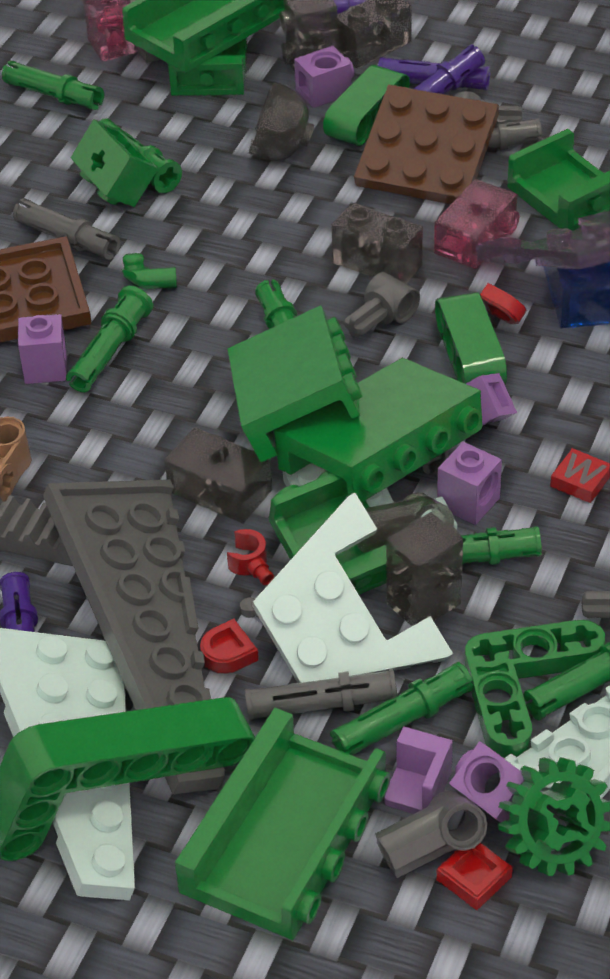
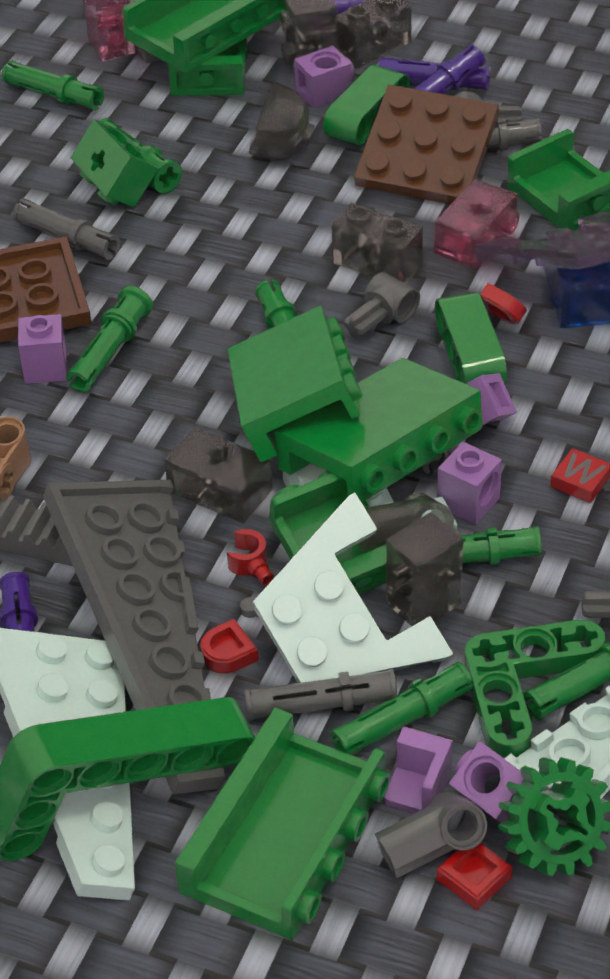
green arm [121,253,177,289] -> none

